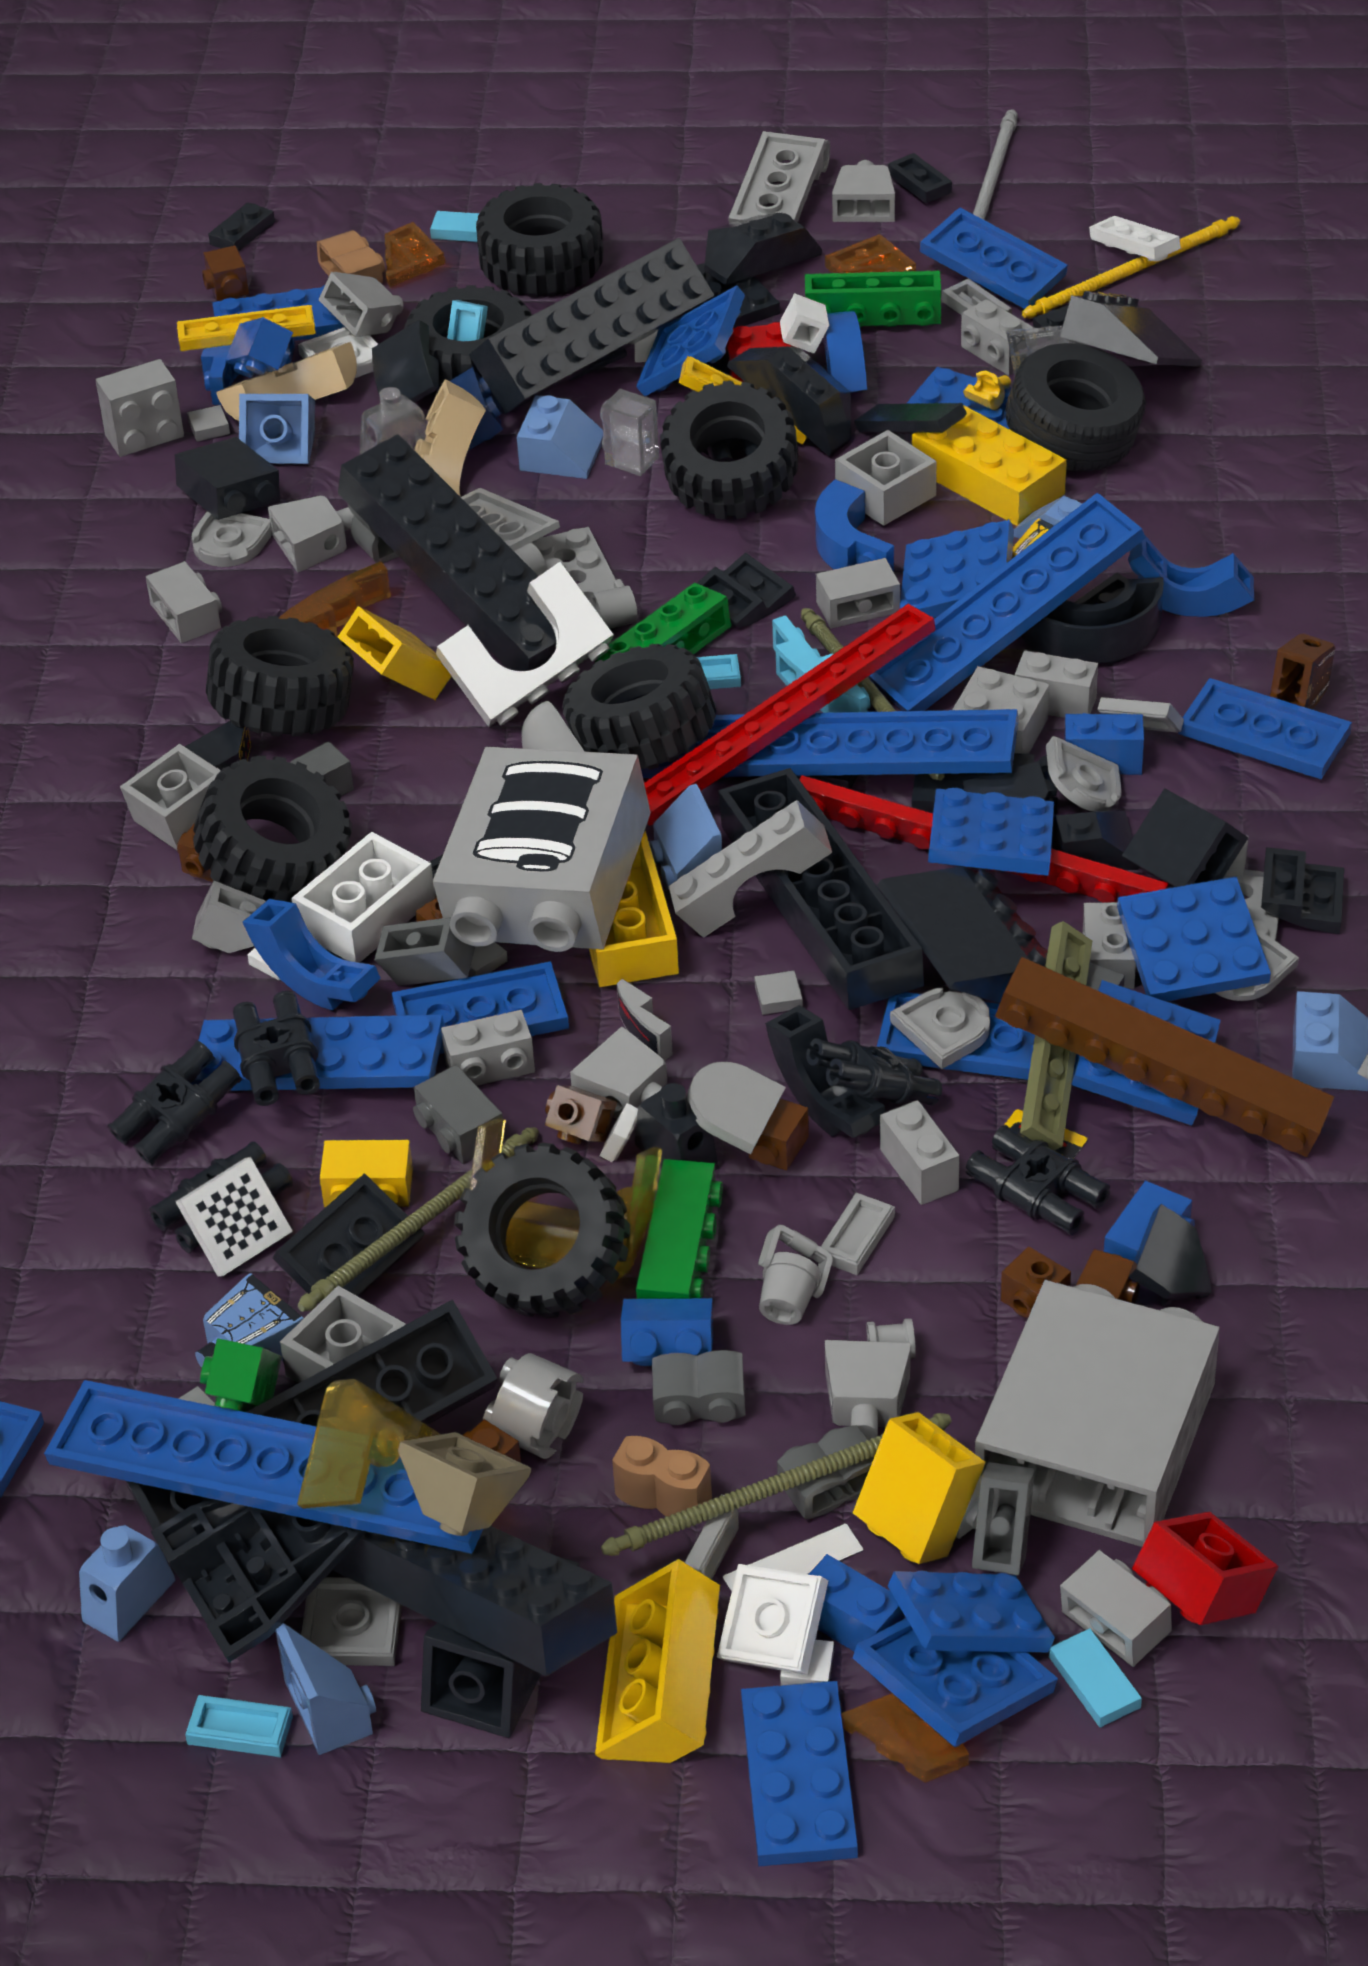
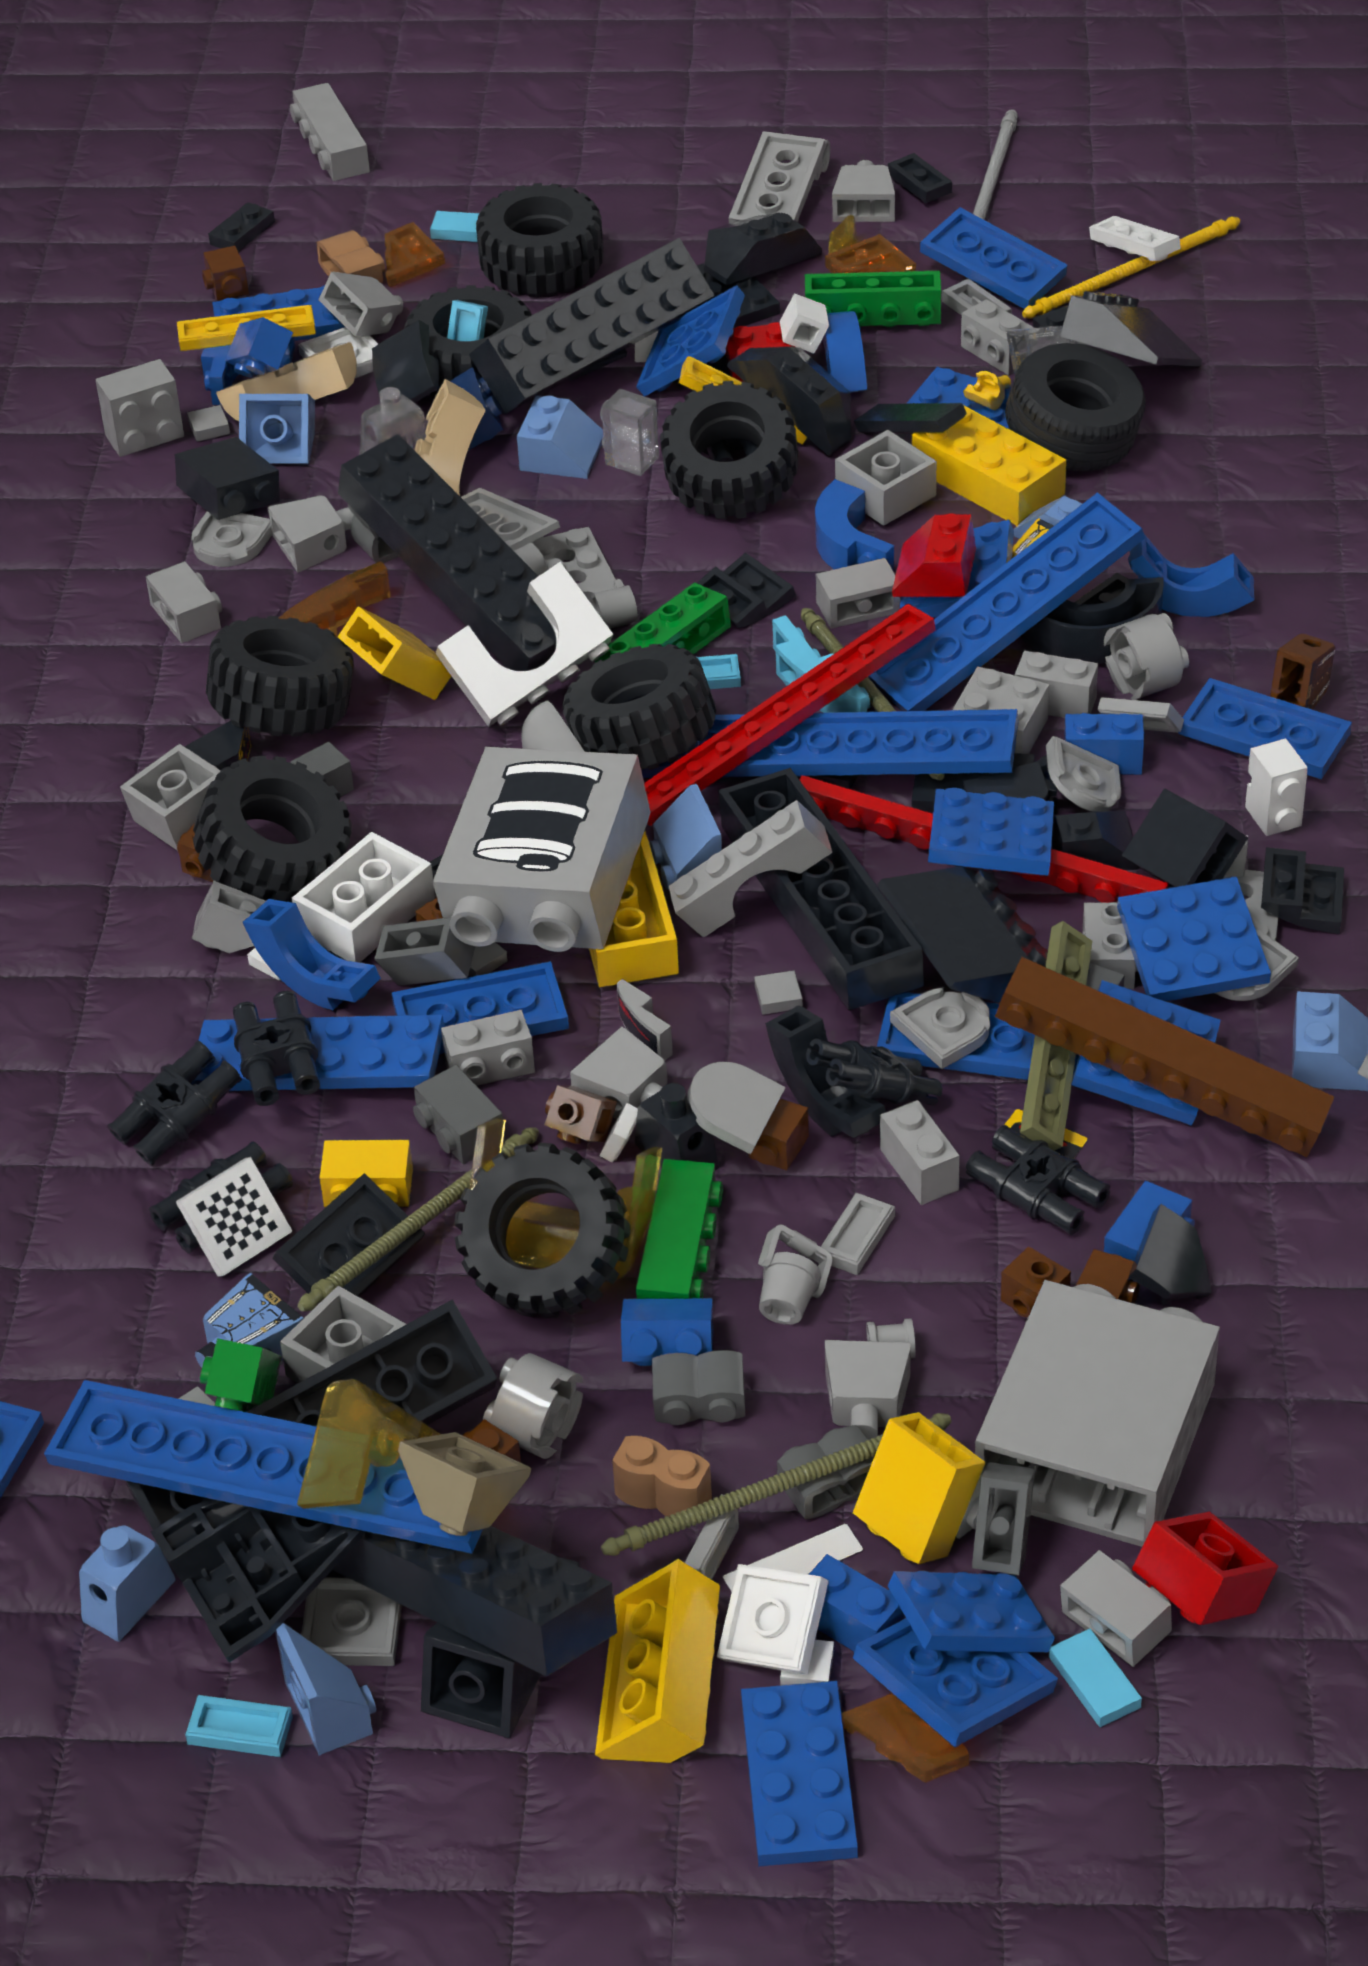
none -> light grey brick [290,83,370,181]
none -> clear yellow slope [829,214,859,257]
none -> red slope [892,513,976,597]
none -> light grey brick [1104,613,1189,700]
none -> white brick [1245,738,1308,836]

